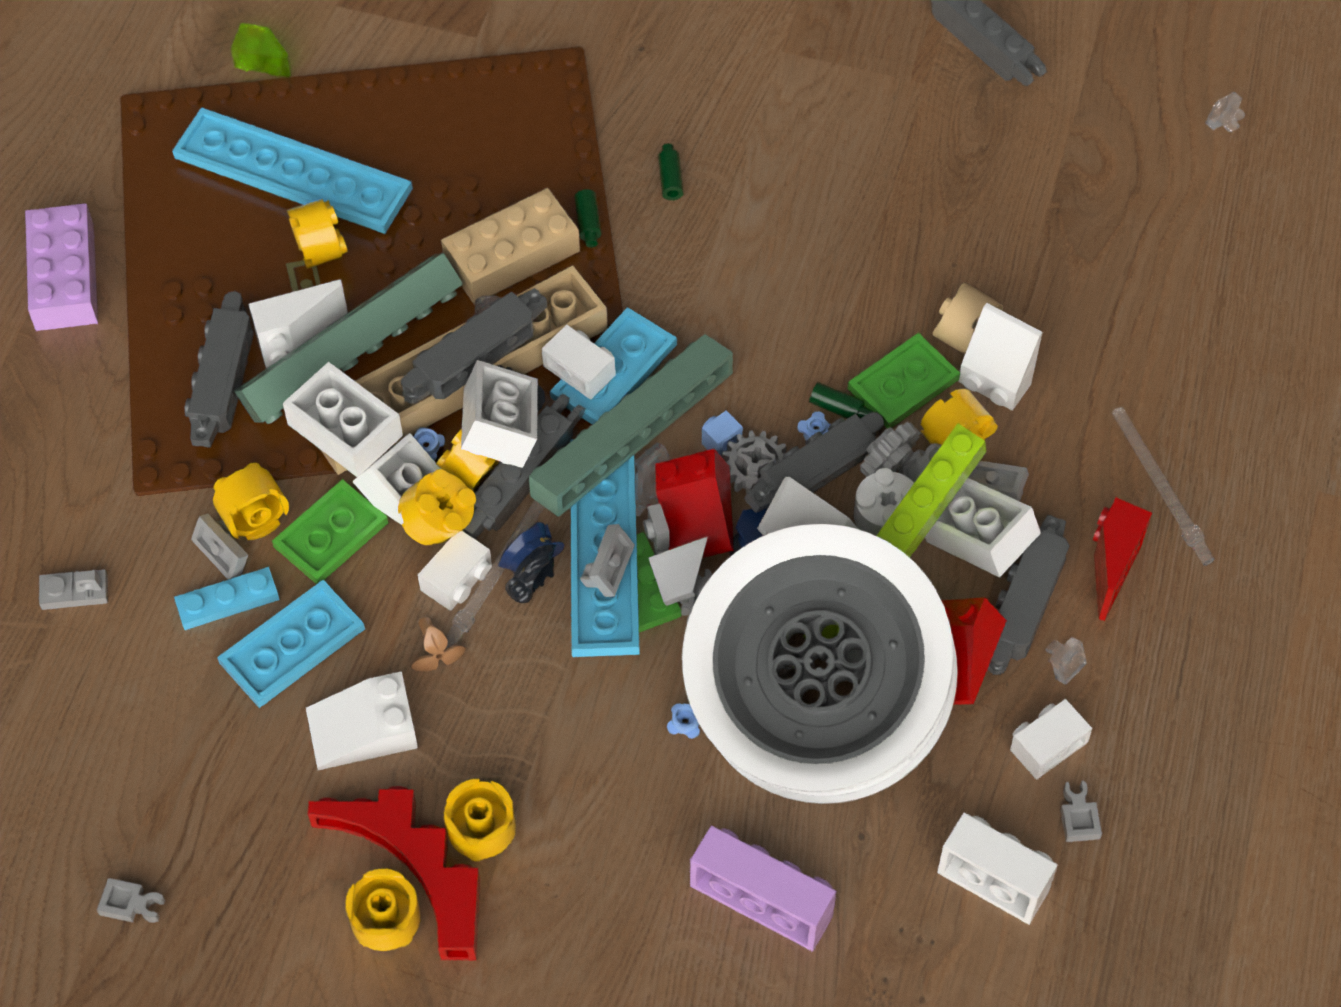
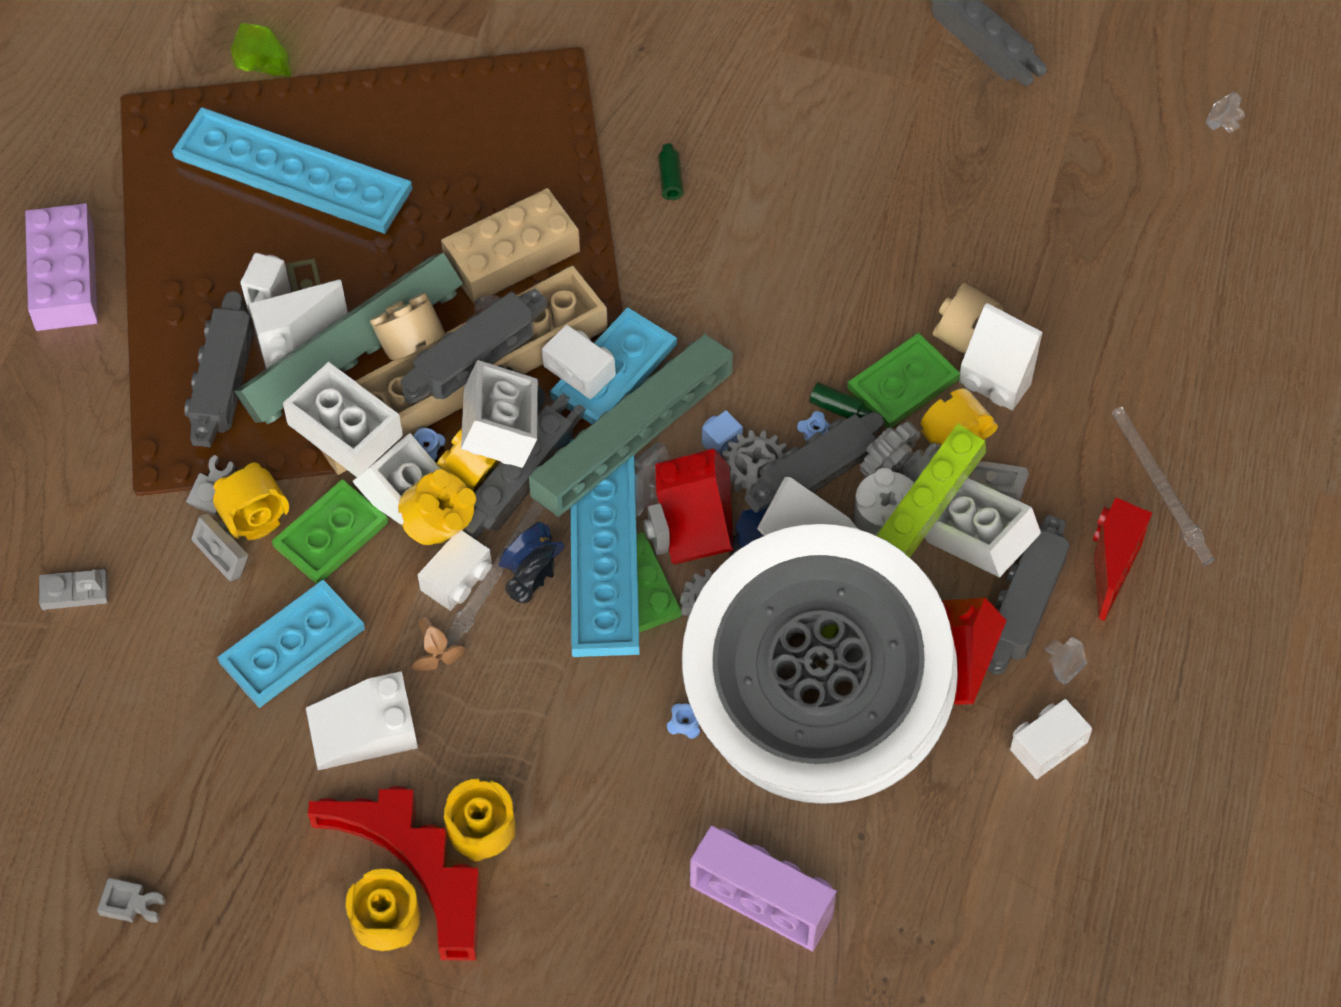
medium azure plate [174,567,280,630] -> none
yellow brick [287,199,348,268] -> none
dark green cylinder [574,189,602,248] -> none
light grey hinge [580,524,635,597] -> none
light grey slope [648,537,707,606] -> none
white brick [937,813,1058,925] -> none
light grey plate [1060,781,1102,842] -> none
none -> light grey plate [186,455,235,516]
none -> white brick [241,253,291,318]
none -> tan brick [369,292,445,360]

